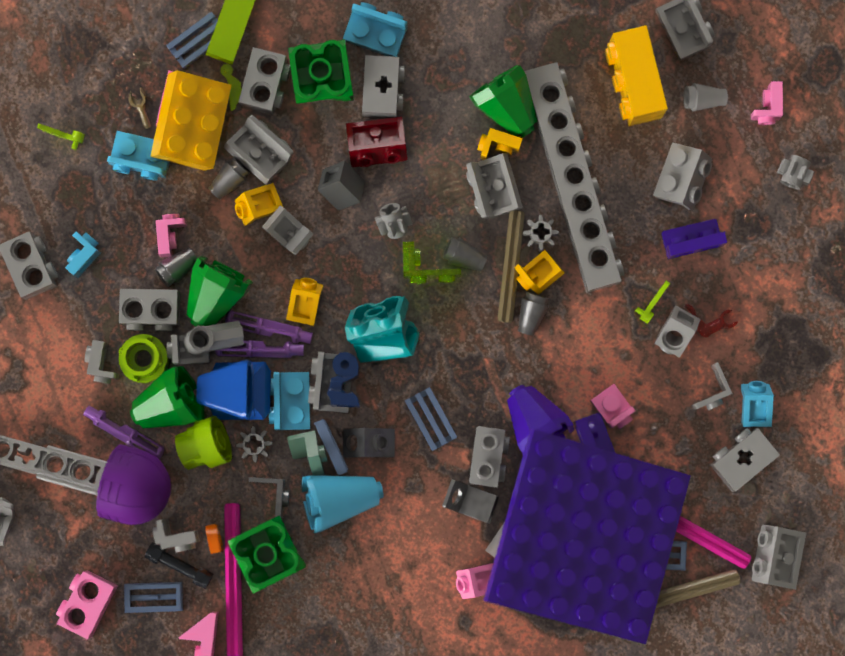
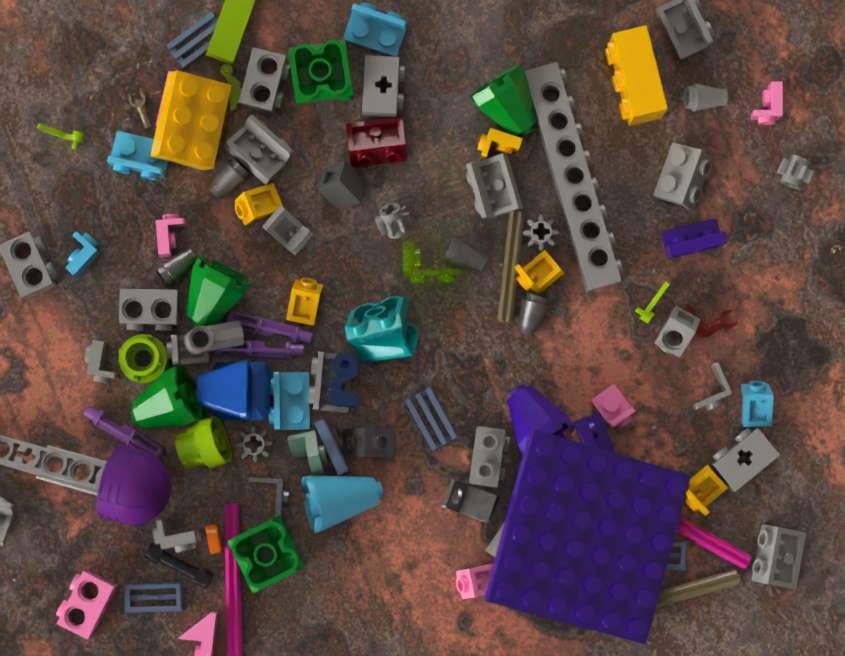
none -> yellow bracket [684,464,728,516]

